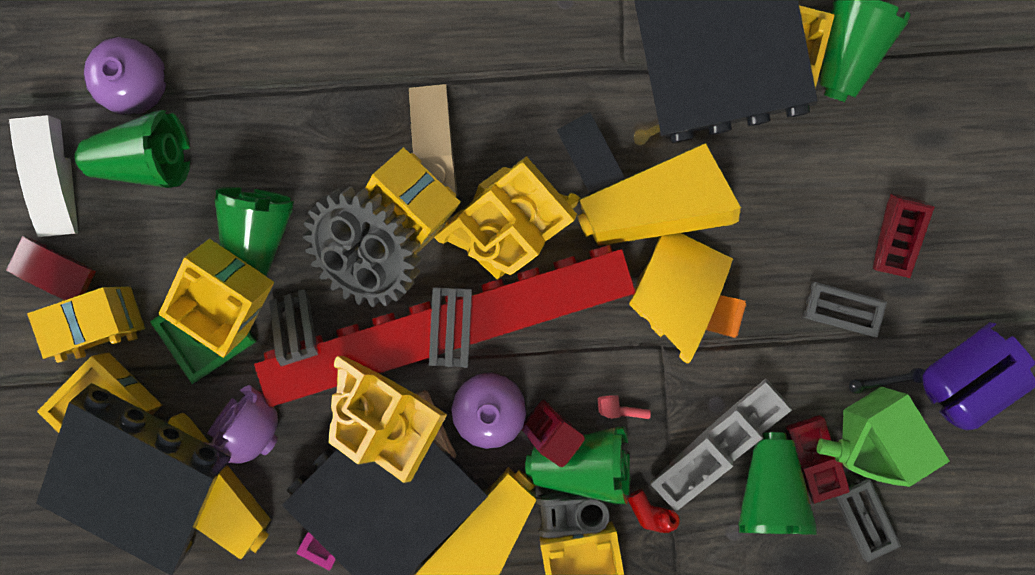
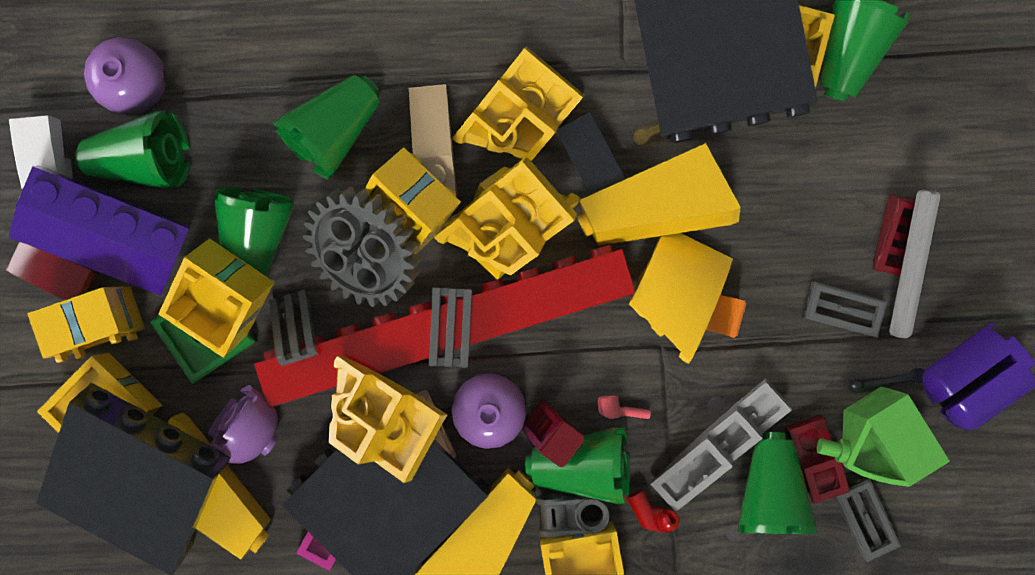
none -> dark purple slope [8,165,190,295]
none -> green cone [273,75,380,180]
none -> yellow slope [452,46,584,161]
none -> light grey axle [889,189,940,338]

